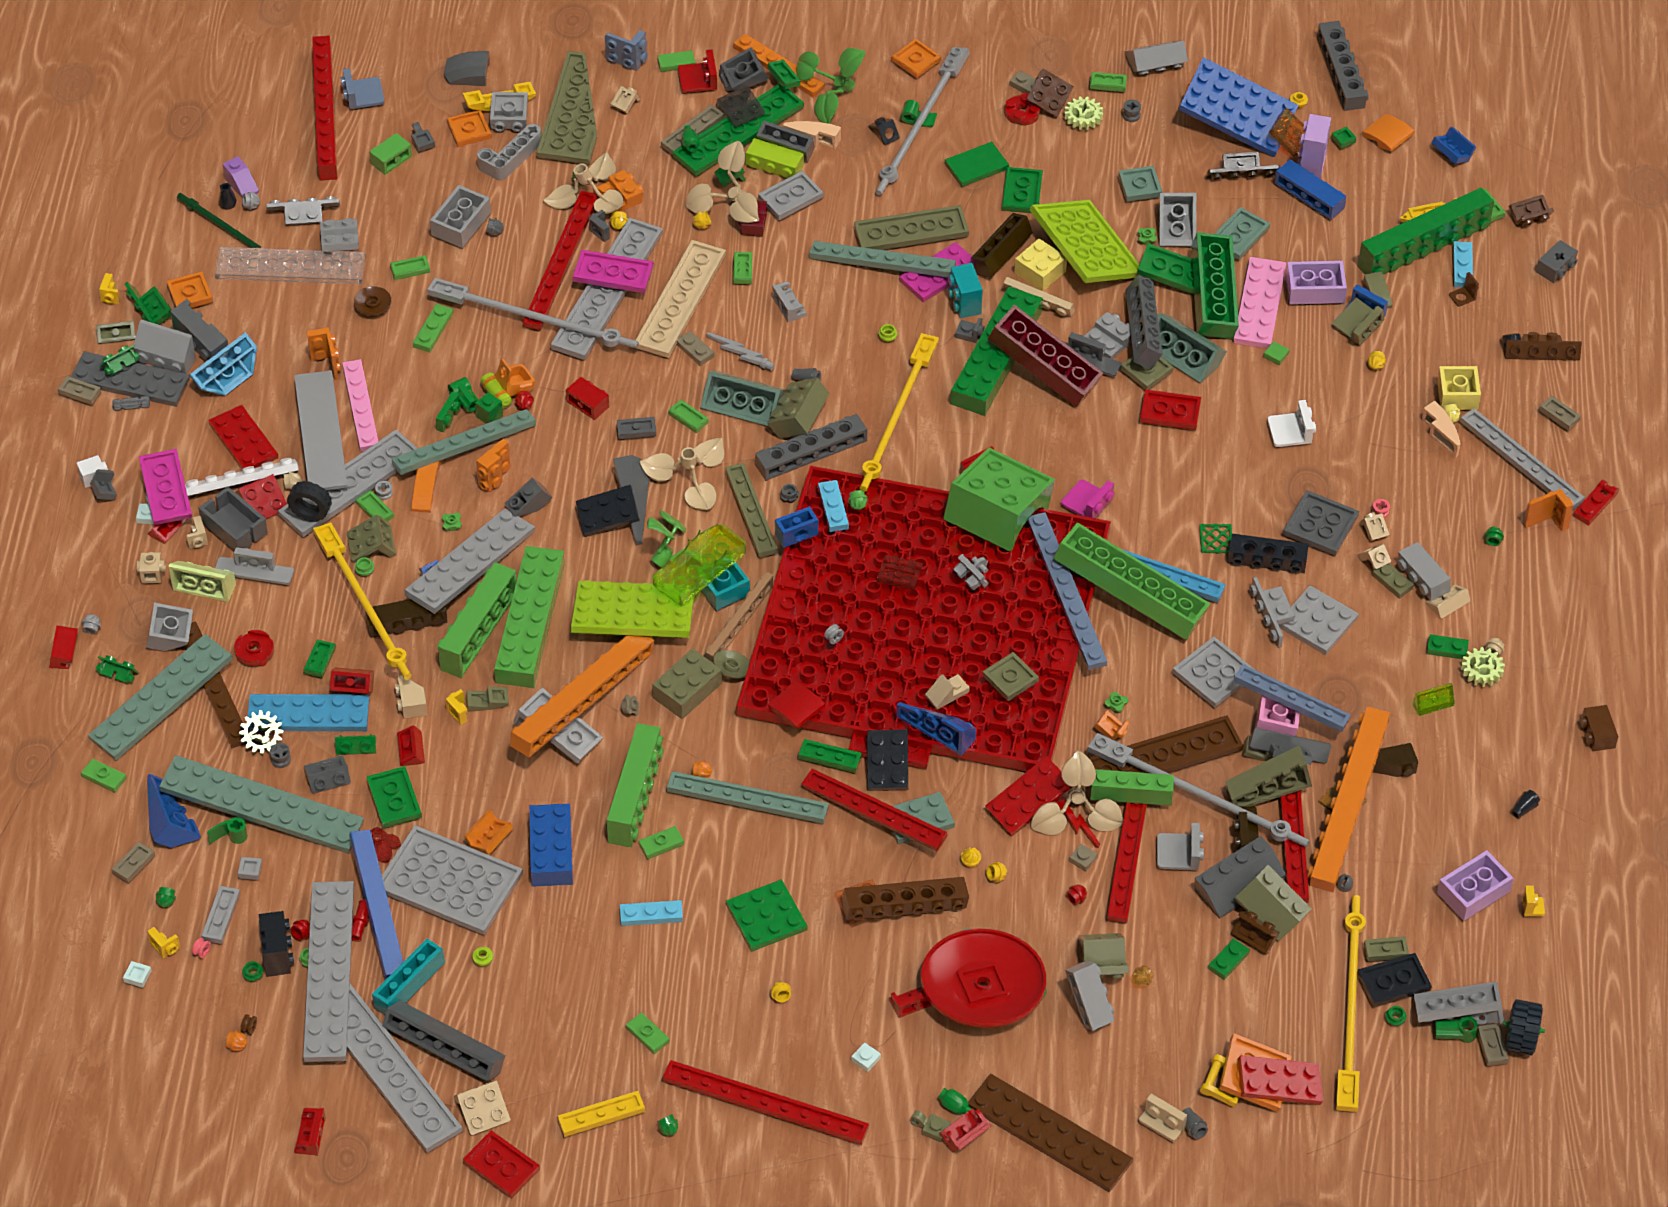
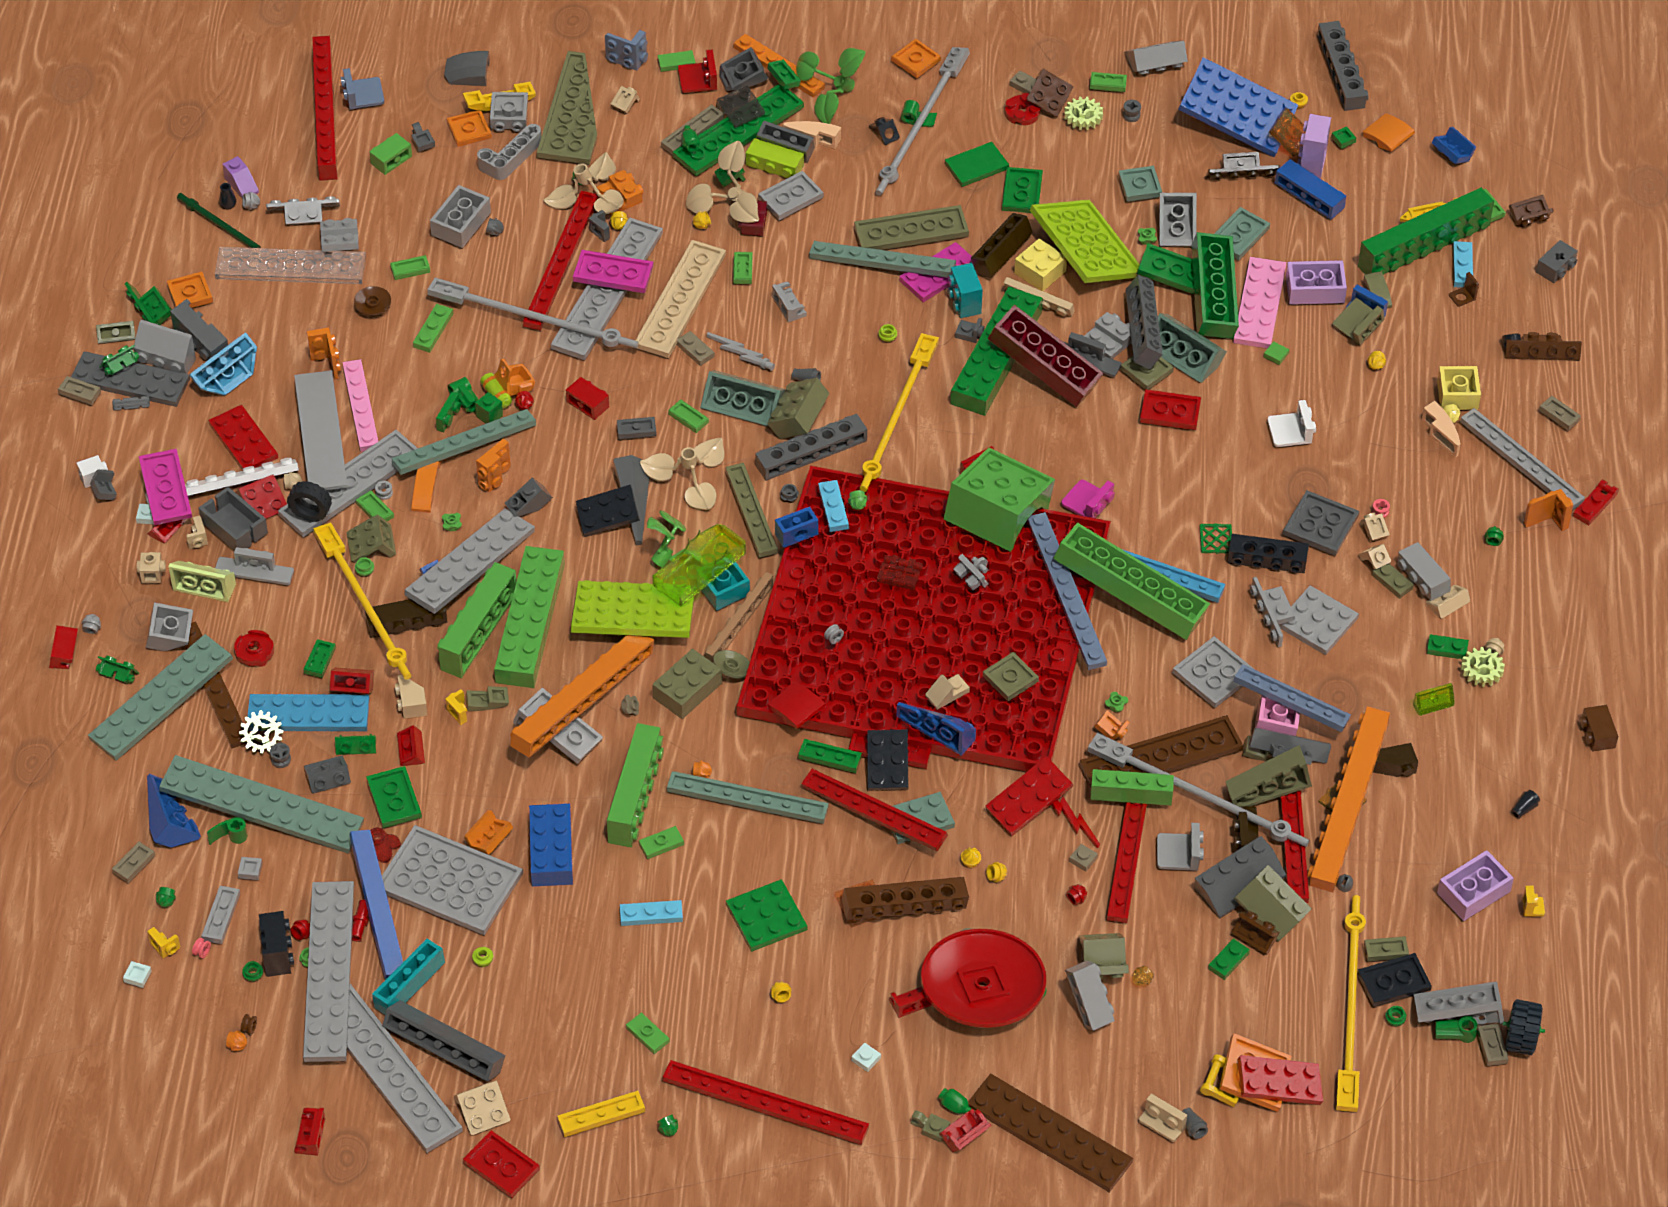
bright green plate [81,758,127,793] -> none
yellow bracket [99,273,120,304] -> none
tan plant [1031,750,1124,835] -> none

